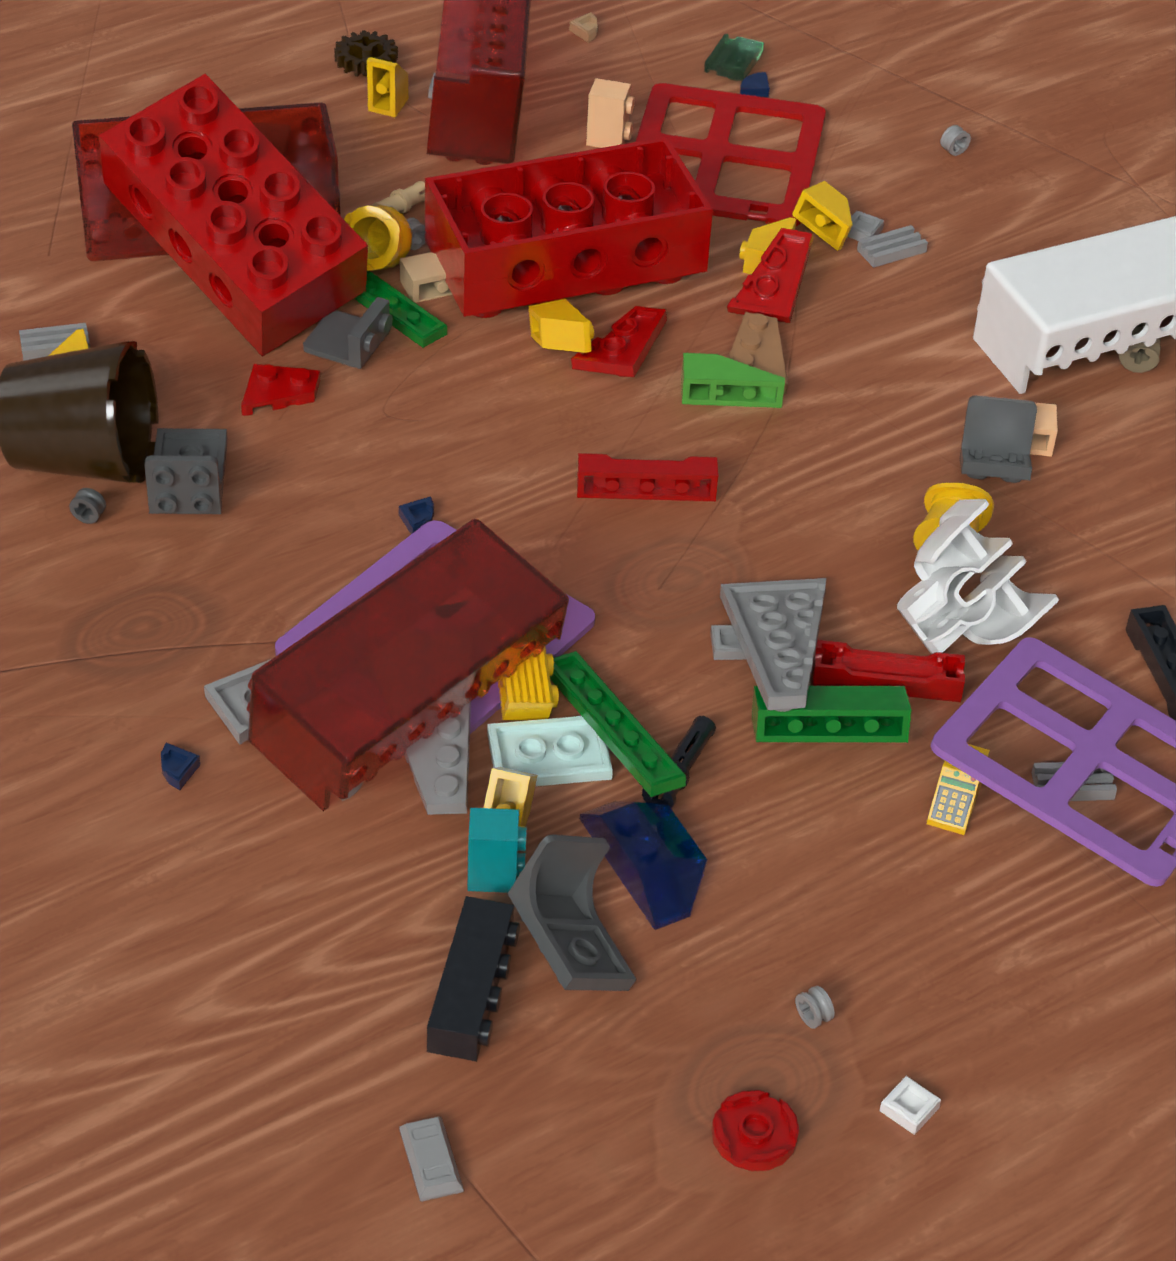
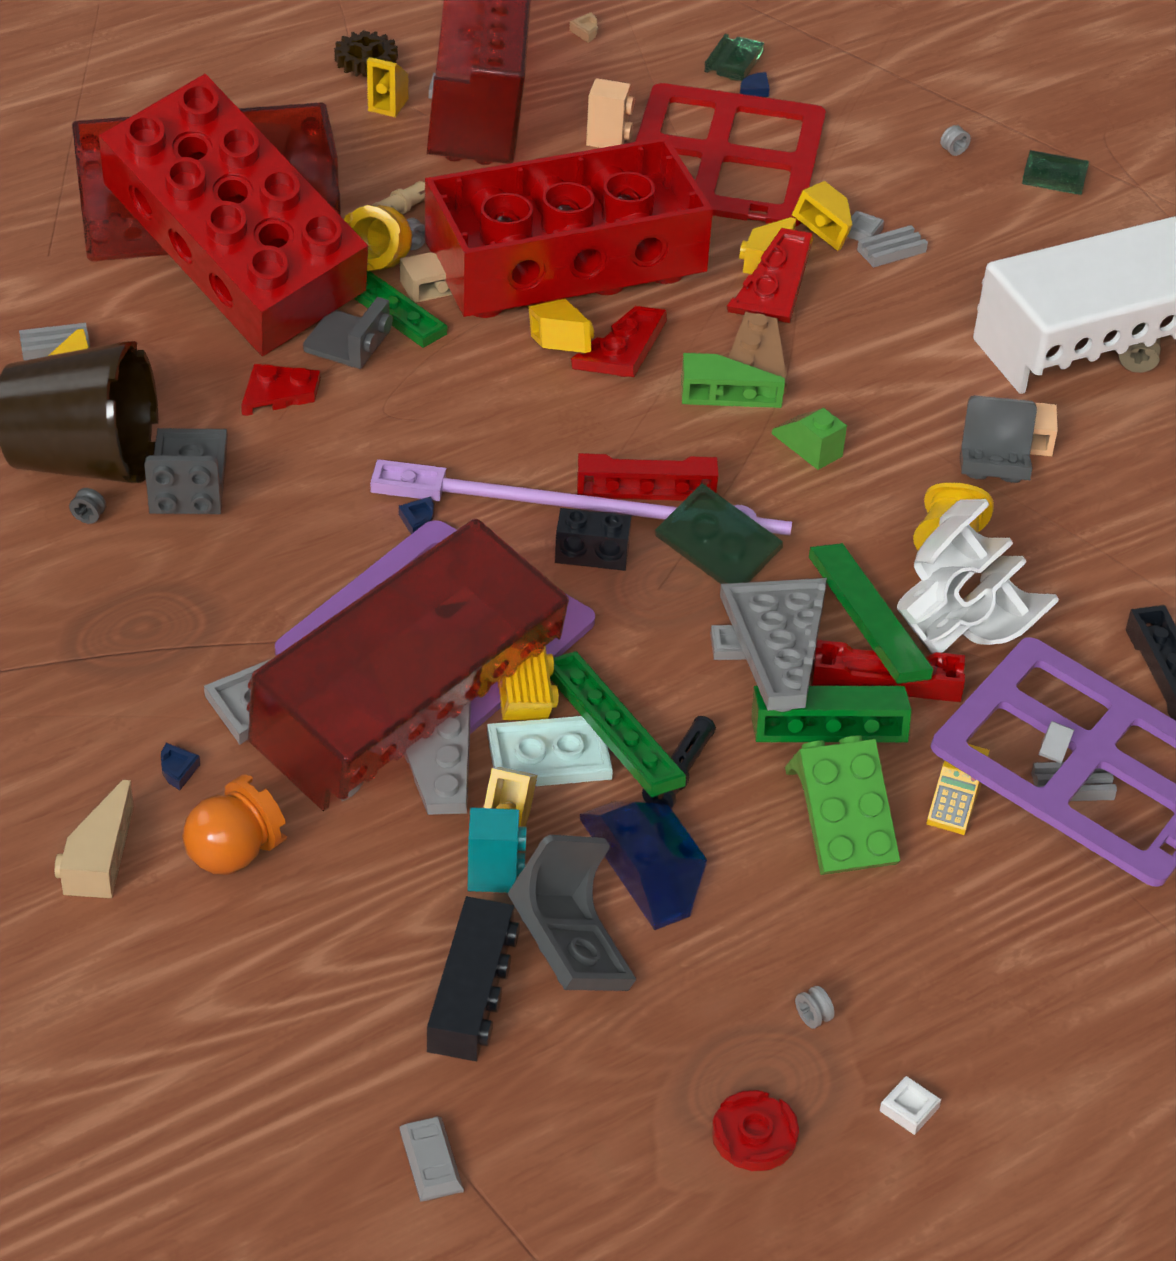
none -> tan slope [55,780,134,898]
none -> orange tile [182,774,287,875]
none -> lavender bar [371,459,792,539]
none -> black brick [555,508,632,571]
none -> clear green tile [655,483,783,584]
none -> bright green slope [772,408,847,470]
none -> bright green bracket [785,736,900,875]
none -> green tile [809,543,933,684]
none -> clear green plate [1022,150,1089,195]
none -> light grey piece [1038,721,1074,763]

